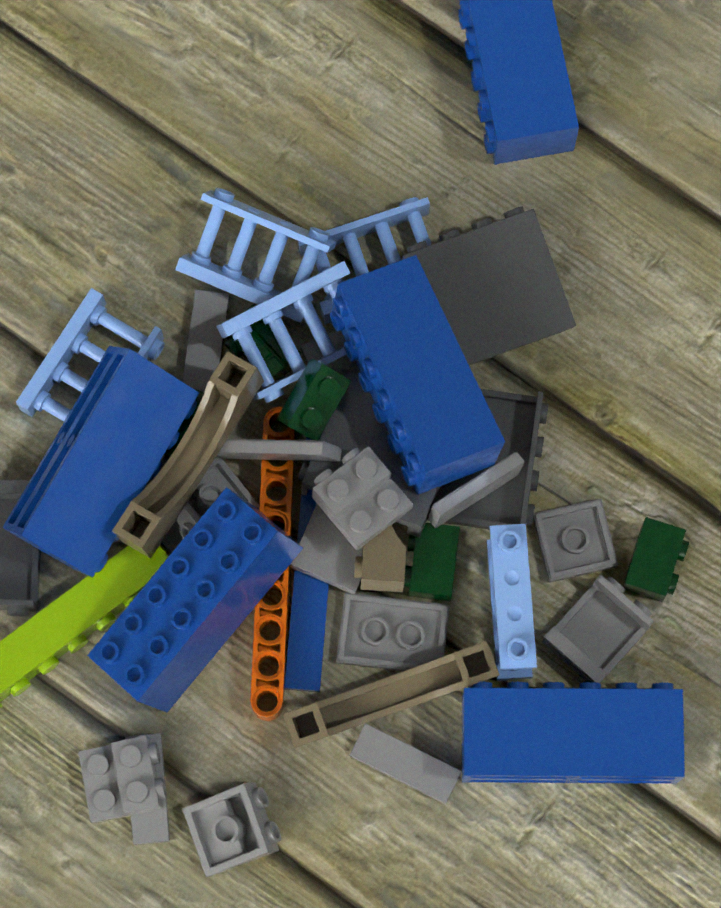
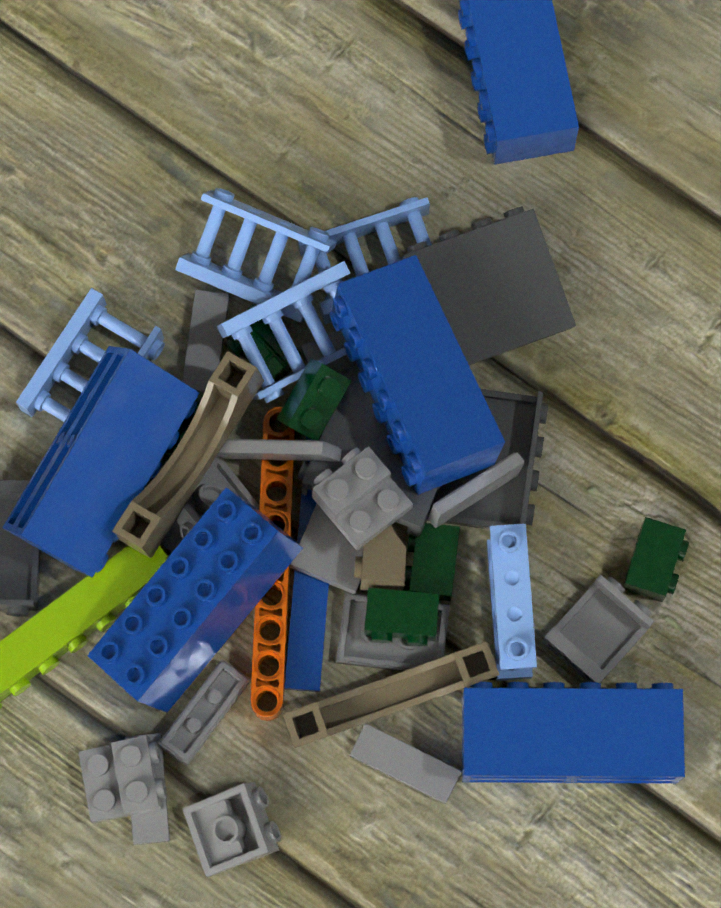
light grey tile [533,498,618,583] -> none
none -> light grey tile [158,659,250,766]
none -> dark green brick [364,588,439,646]

